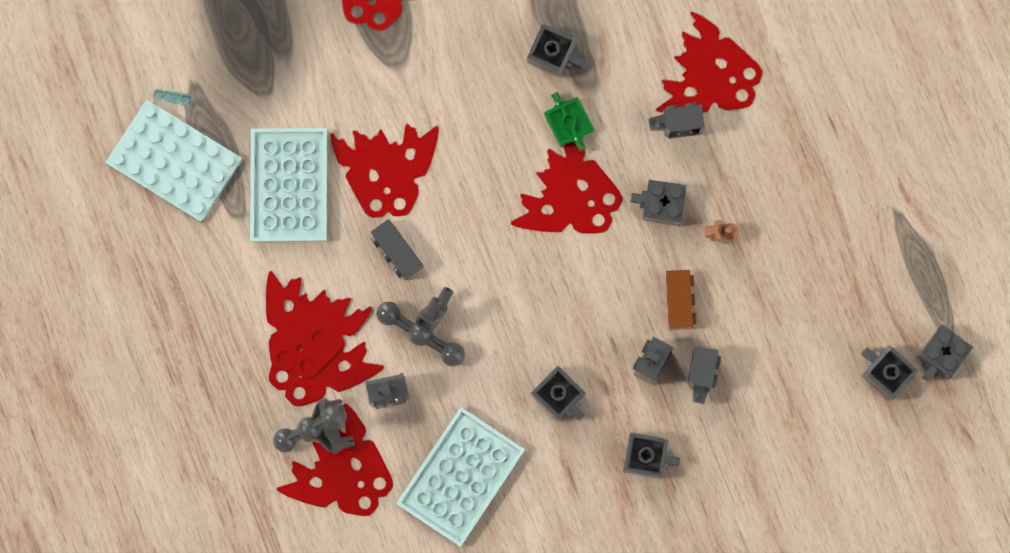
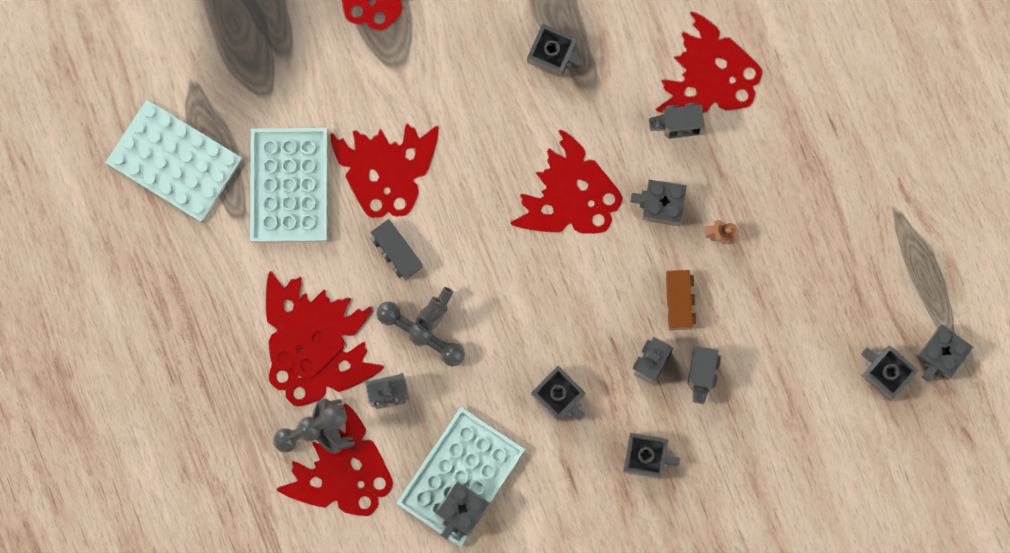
clear light blue axle [154,89,191,105] -> none
green plate [543,92,594,152] -> none
none -> dark grey hinge [436,481,490,540]

